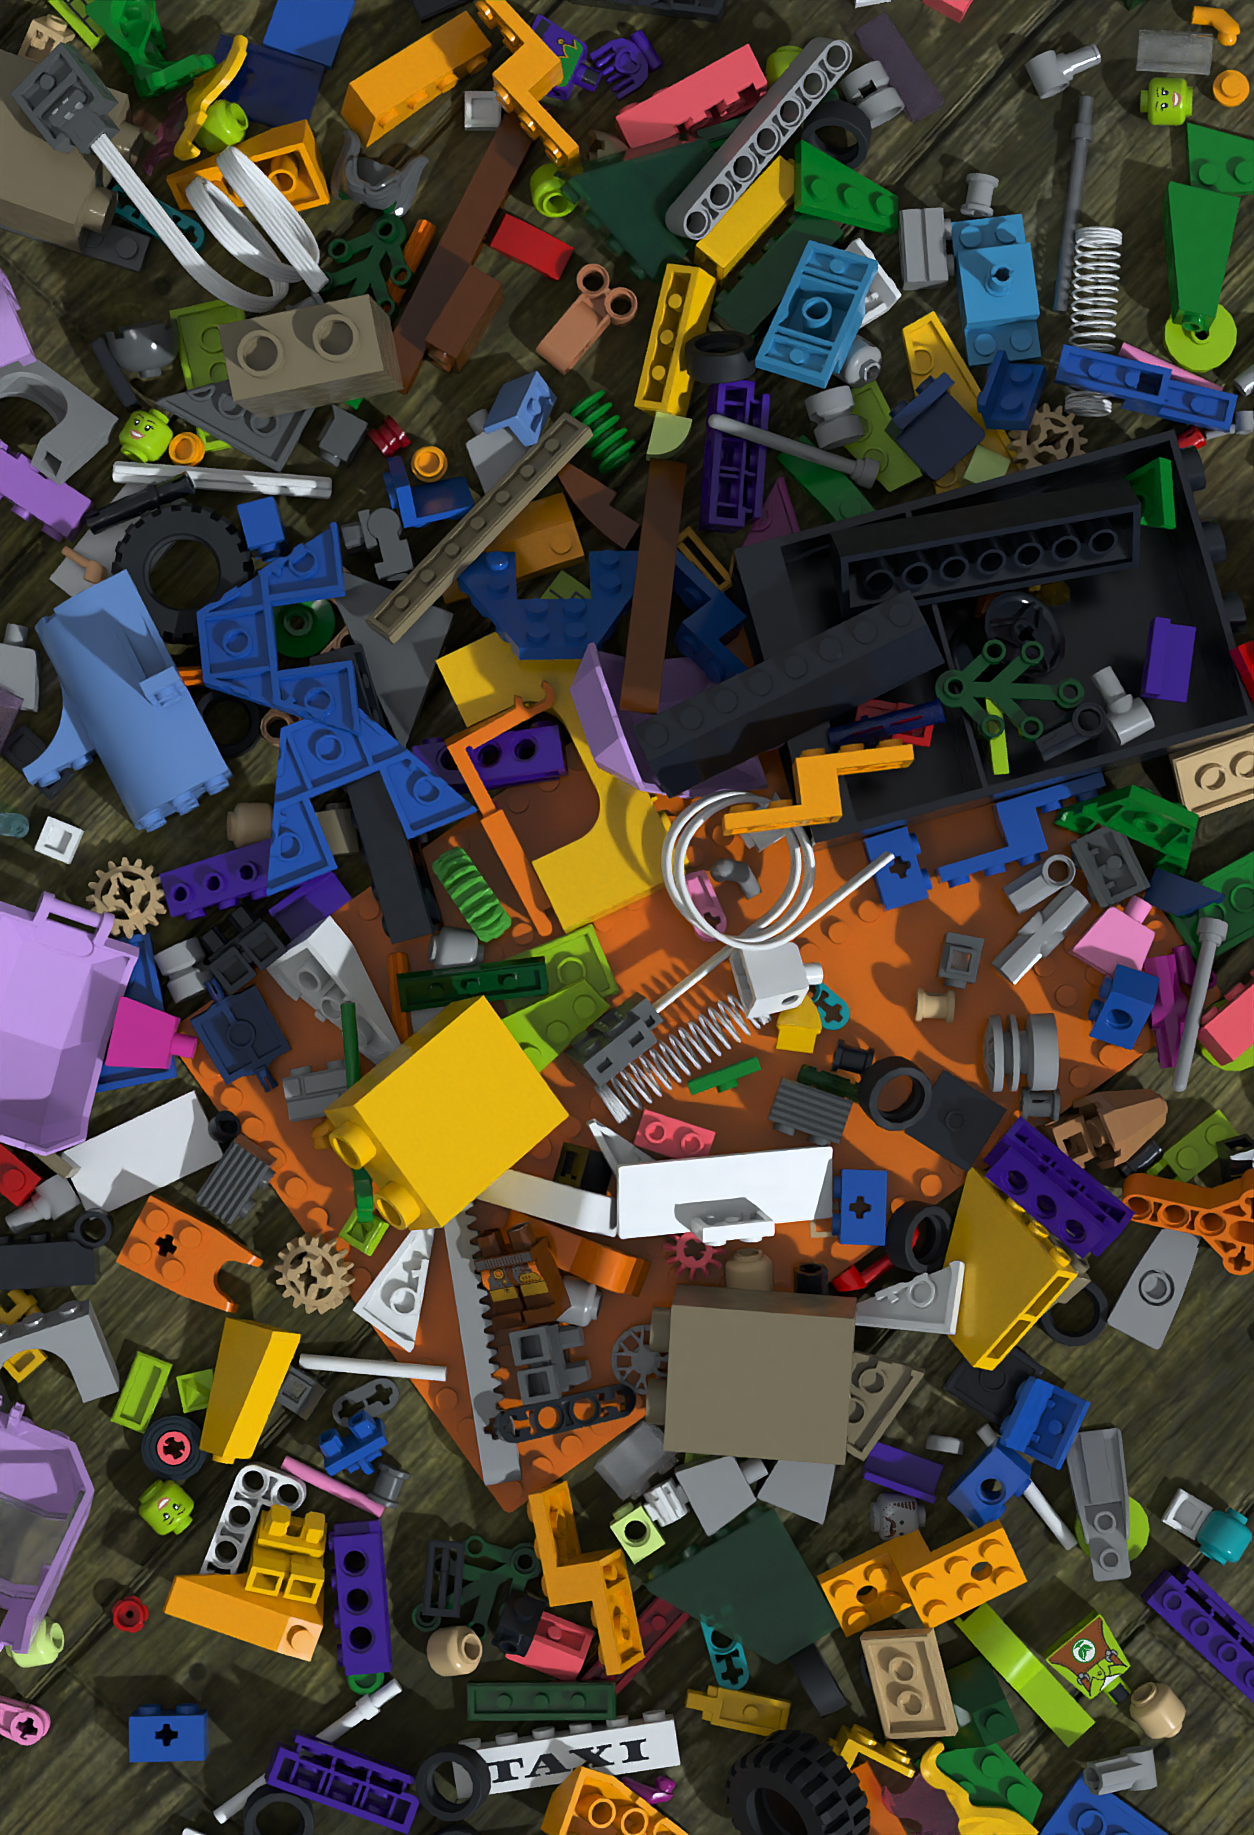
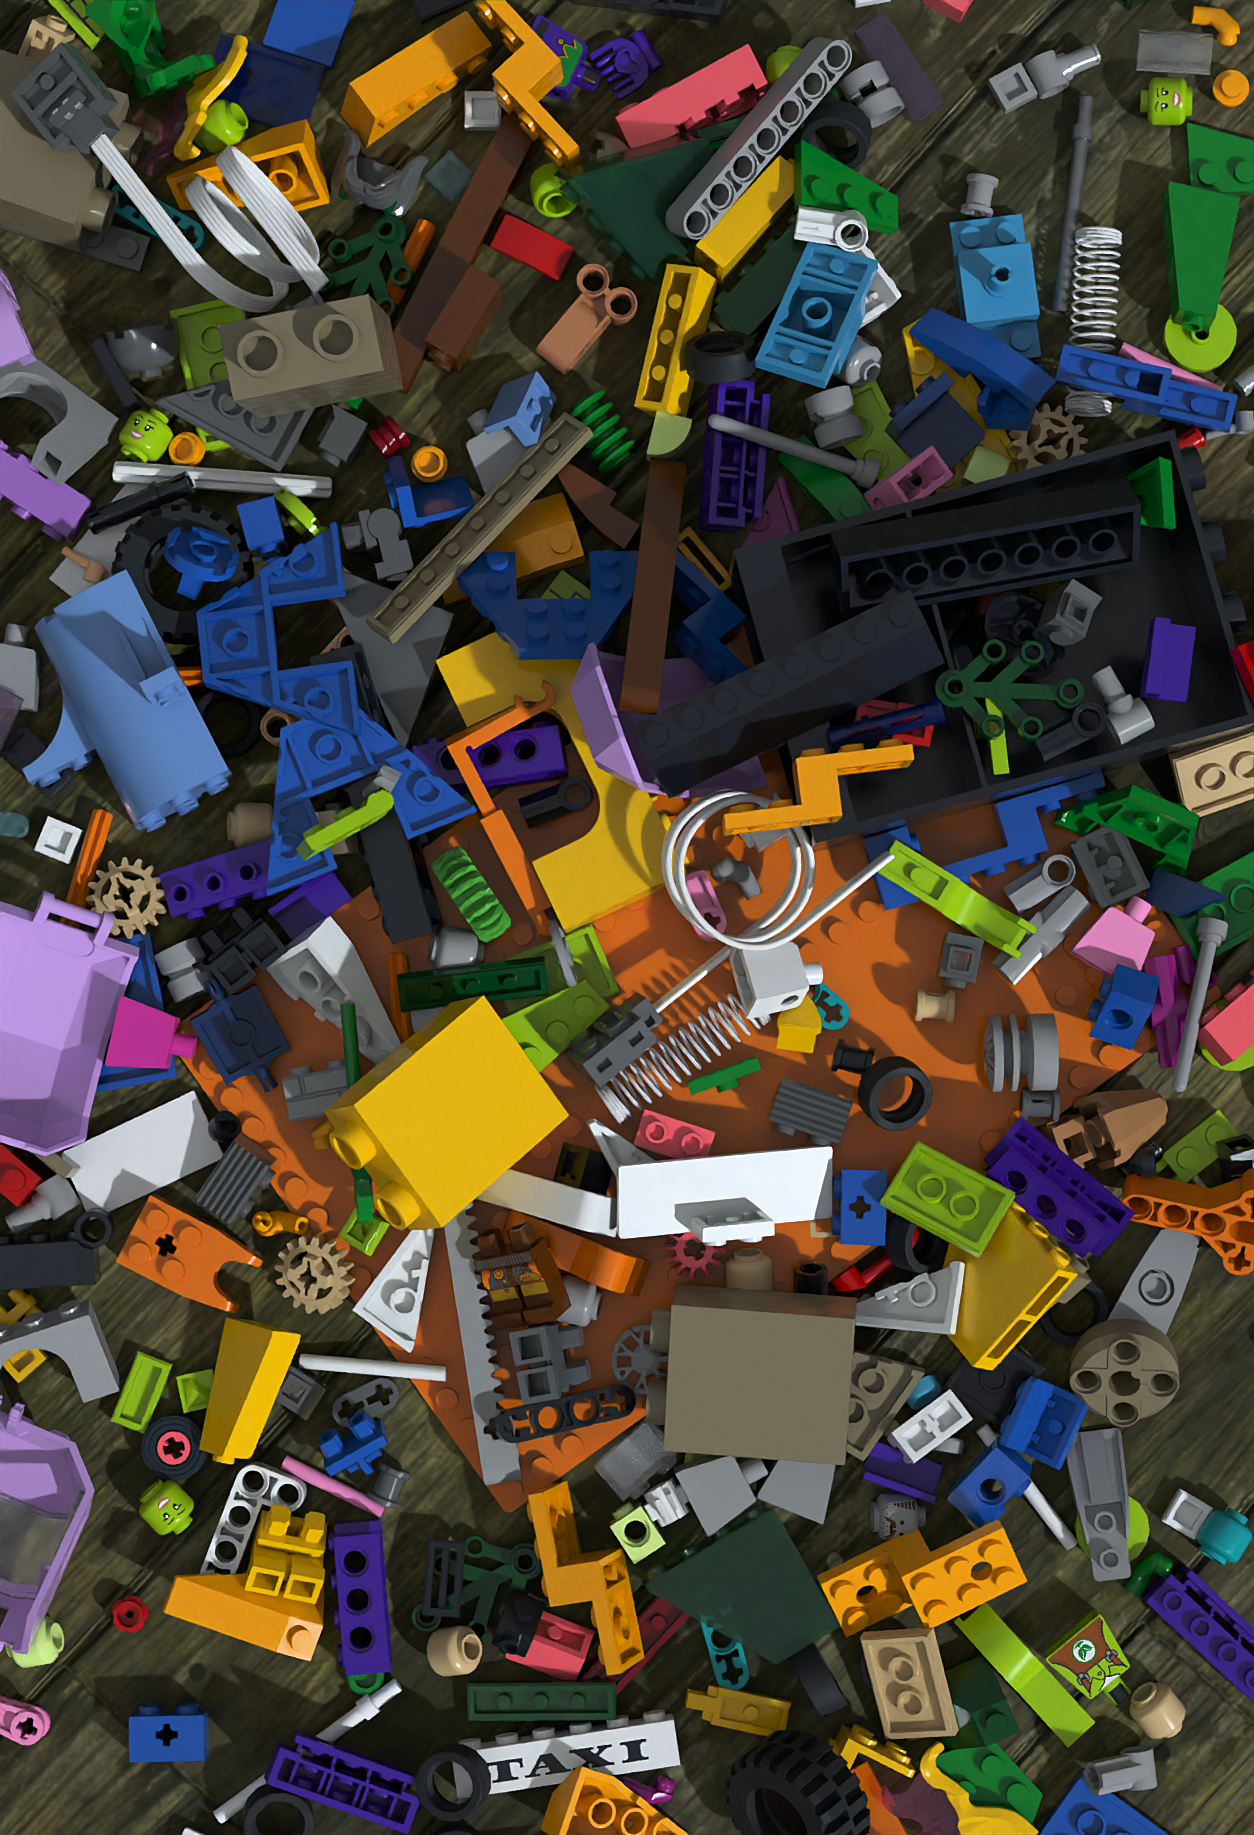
green dish [273,599,335,658] -> none
clear green axle [797,1064,859,1104] -> none
light grey brick [898,207,954,291] -> none
black plate [904,1070,1007,1172] -> none
none -> orange axle [60,809,113,929]
none -> blue tile [163,526,240,600]
none -> light orange arm [252,1210,309,1237]
none -> lime plate [273,487,327,539]
none -> lime hinge [296,789,395,861]
none -> light grey hand [362,764,402,798]
none -> clear light blue tile [424,150,474,204]
none -> black piece [518,777,593,829]
none -> light grey wheel [548,918,578,987]
none -> white piece [794,205,868,252]
none -> bright pink torso [864,445,953,511]
none -> lime piece [876,840,1037,959]
none -> lime tile [880,1140,1016,1258]
none -> white hinge [887,1389,973,1464]
none -> medium azure tile [906,1375,942,1410]
none -> blue slope [909,308,1056,410]
none -> light grey plate [987,62,1038,115]
none -> dark grey window [1036,579,1102,649]
none -> dark tan piece [1070,1319,1179,1427]
none -> green arm [1124,1552,1173,1598]
none -> black hinge [1129,1146,1156,1177]

